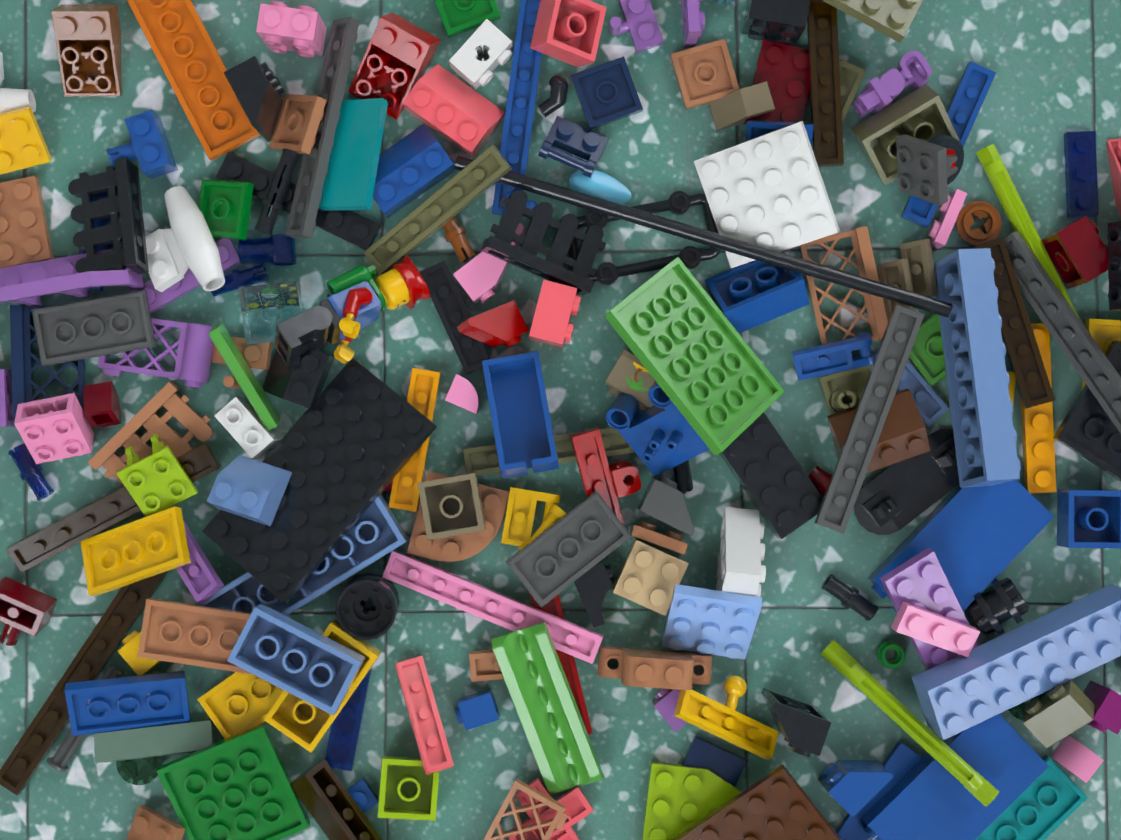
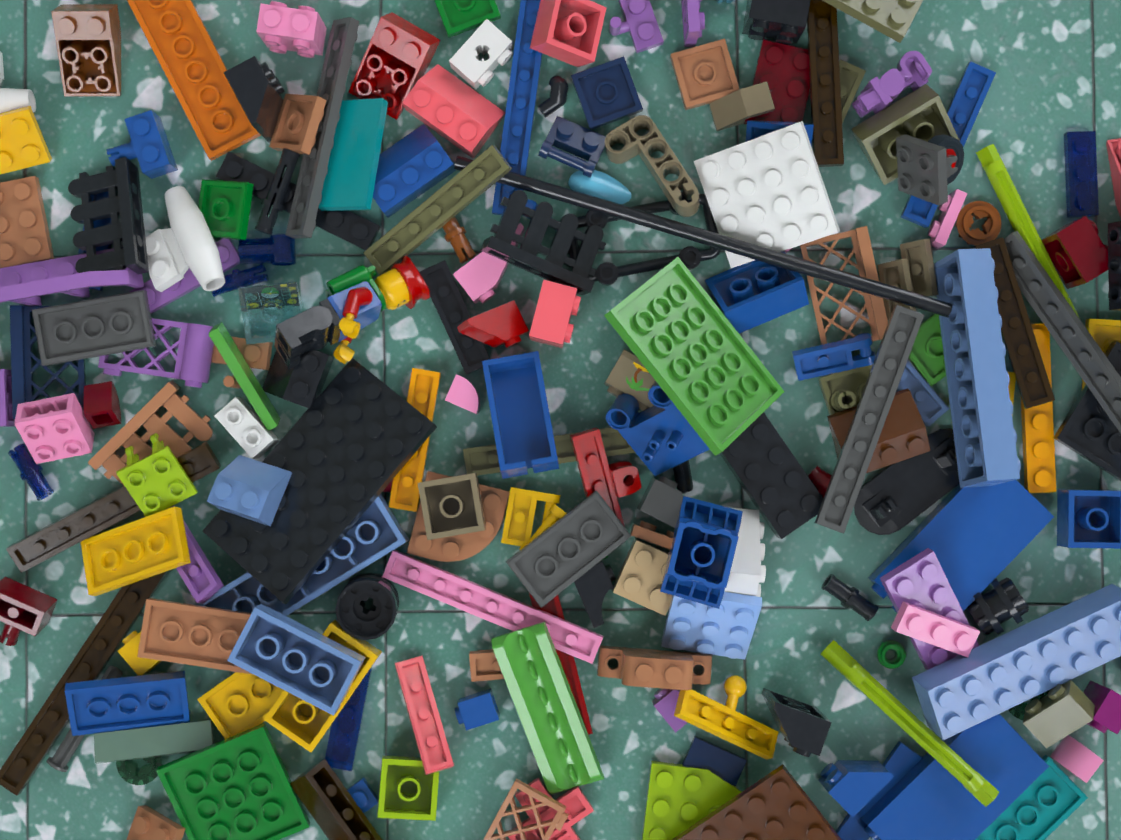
none -> dark tan beam [605,115,699,217]
none -> blue slope [660,496,743,609]

